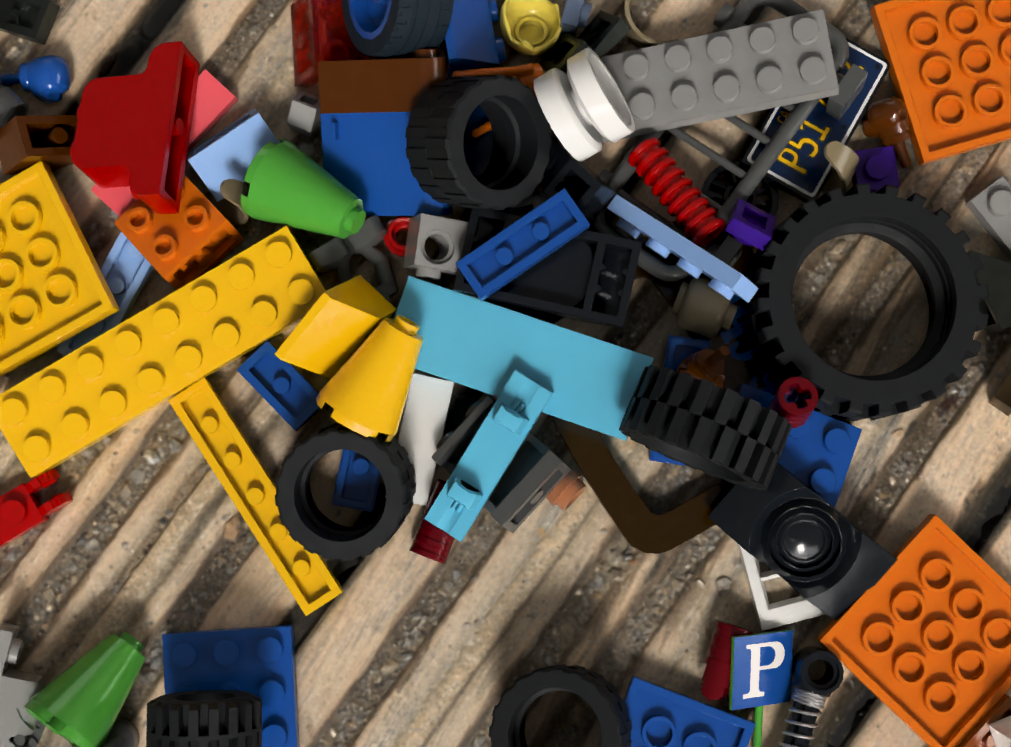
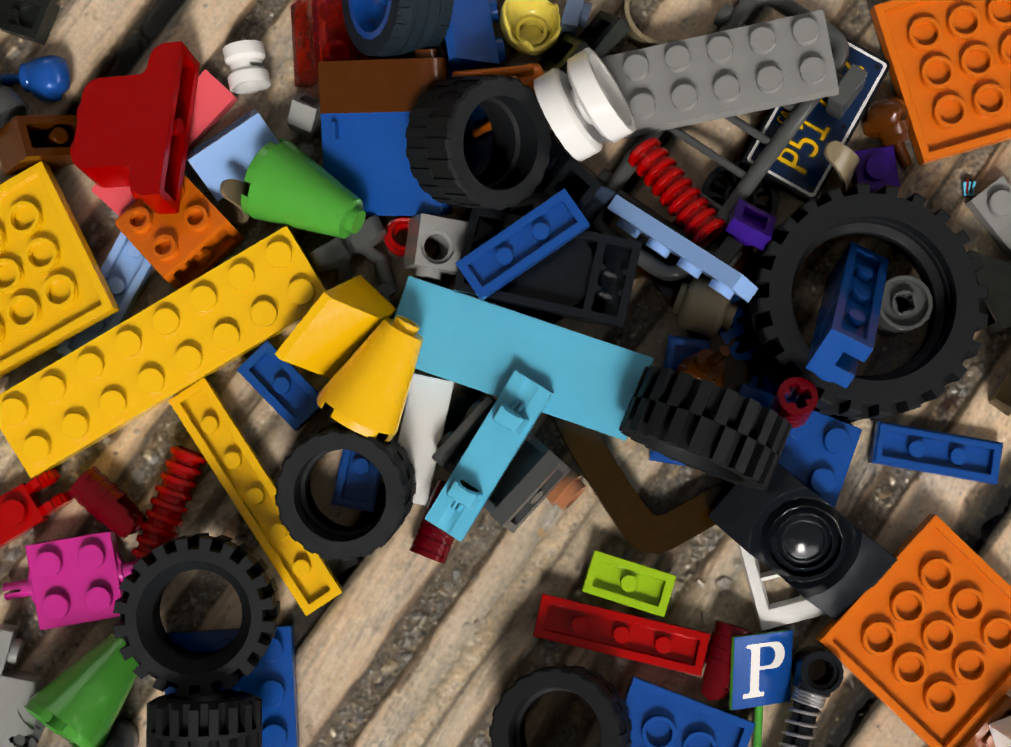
none -> dark pink plate [3,530,139,630]
none -> dark red hinge [68,466,148,538]
none -> black tyre [113,533,280,697]
none -> red piece [131,445,206,559]
none -> white wheel [222,40,271,94]
none -> red plate [532,593,710,676]
none -> lime plate [581,549,677,617]
none -> blue brick [805,241,889,388]
none -> blue tile [868,421,1003,485]
none -> dark grey wheel [876,275,933,337]
none -> medium azure piece [961,178,976,196]

